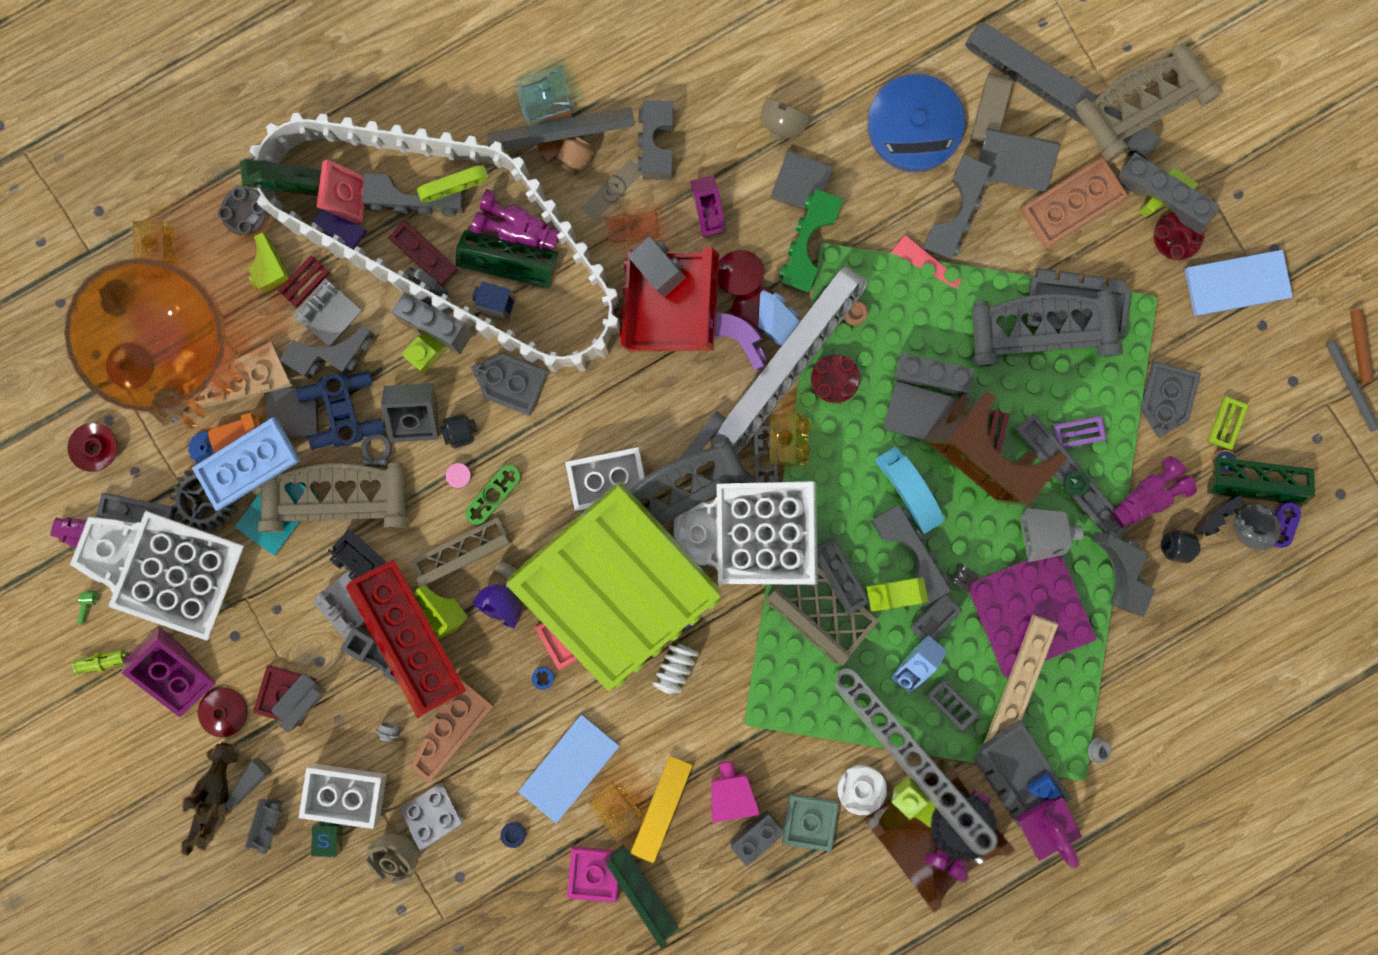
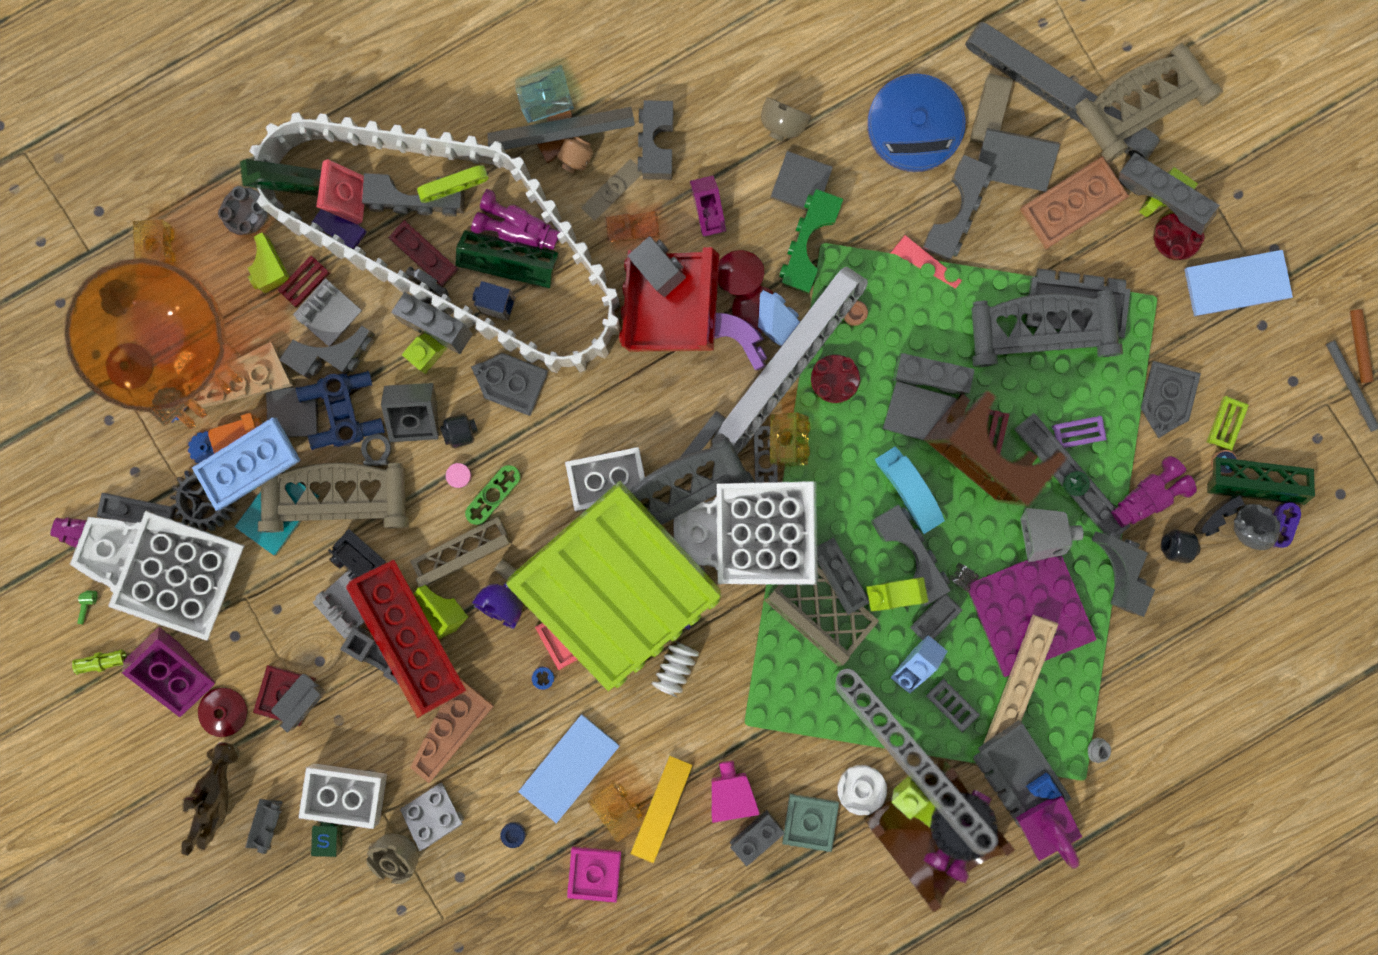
dark red dish [67,423,118,472] -> none
dark grey slope [225,758,272,809] -> none
light grey plate [376,722,400,742] -> none
dark green fence [603,845,679,949] -> none

